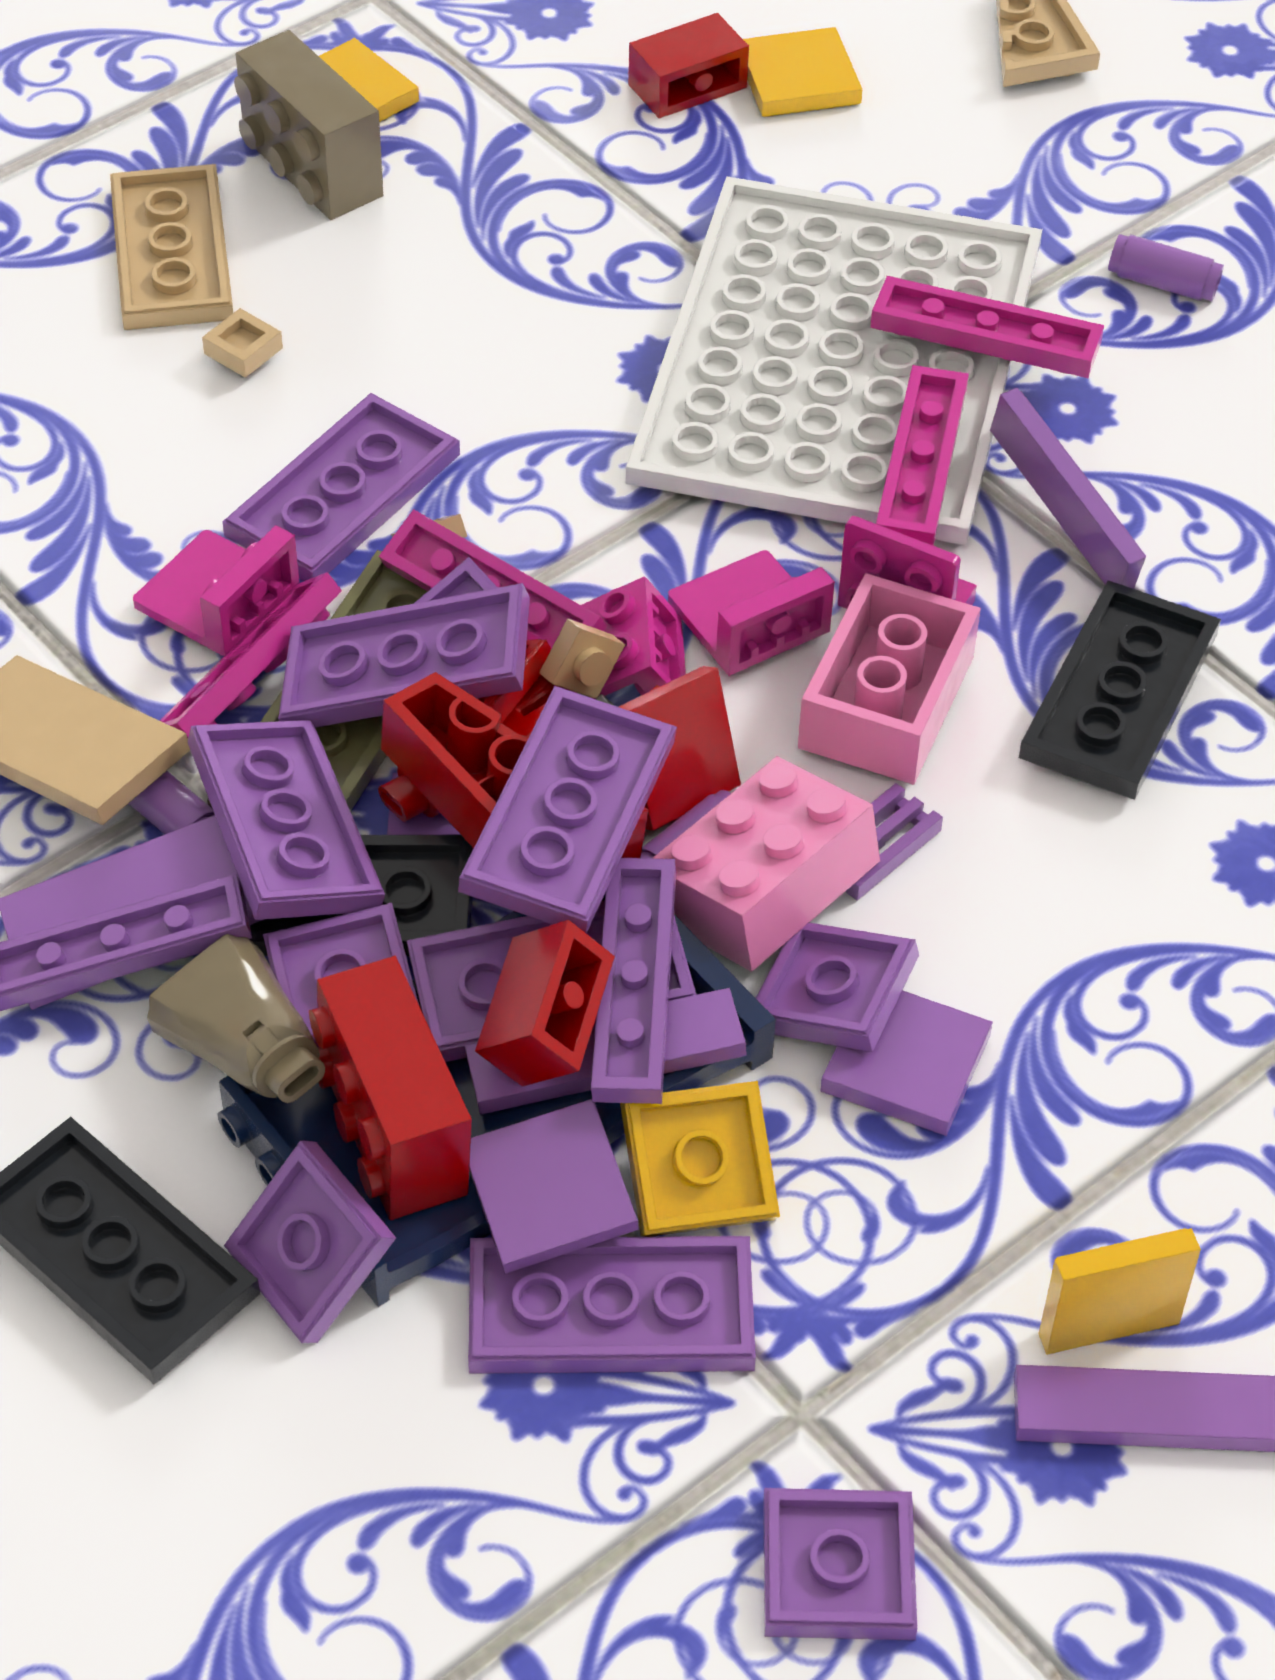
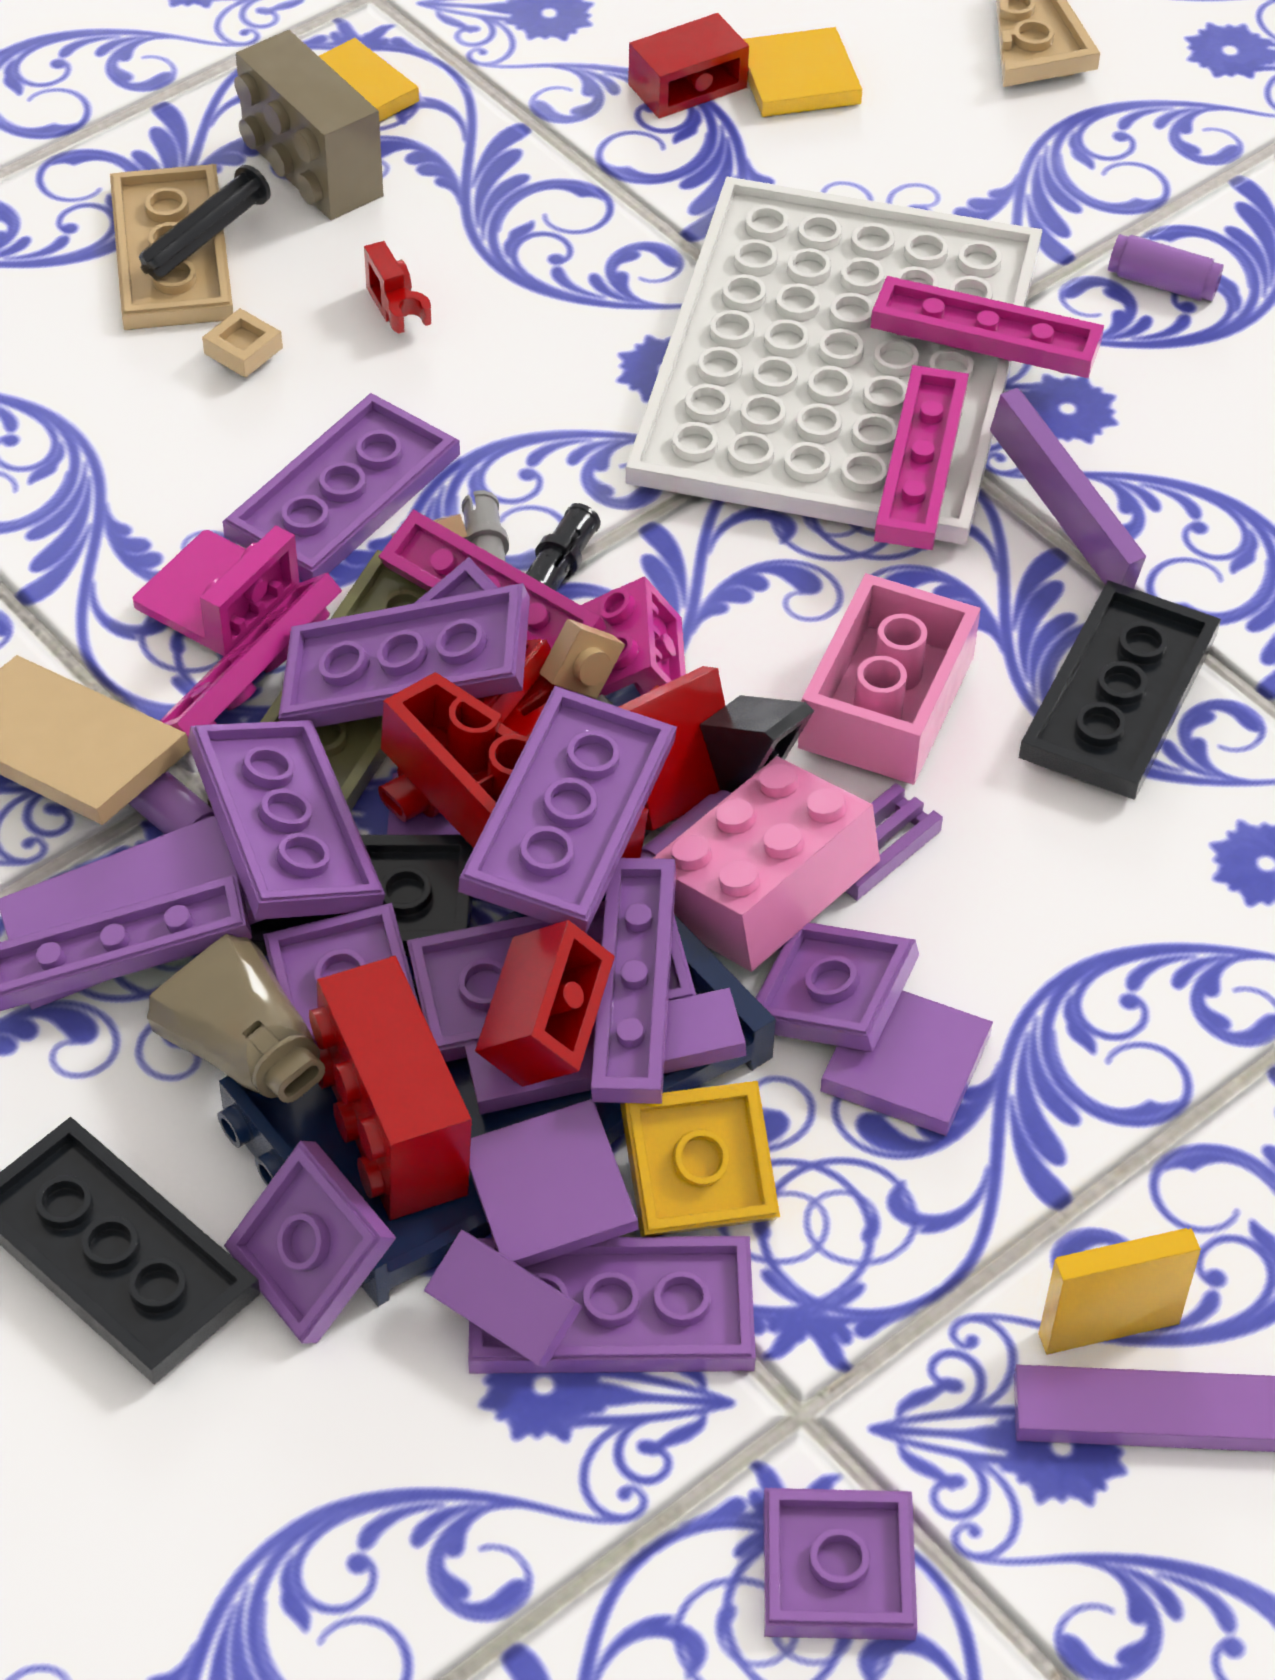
dark pink bracket [668,550,835,676] -> none
dark pink bracket [837,516,977,609] -> none
none -> black axle [139,165,271,280]
none -> red plate [364,241,432,334]
none -> medium lavender tile [423,1230,583,1368]
none -> light grey pin [461,490,509,562]
none -> black pin [526,503,601,591]
none -> black slope [700,695,814,793]

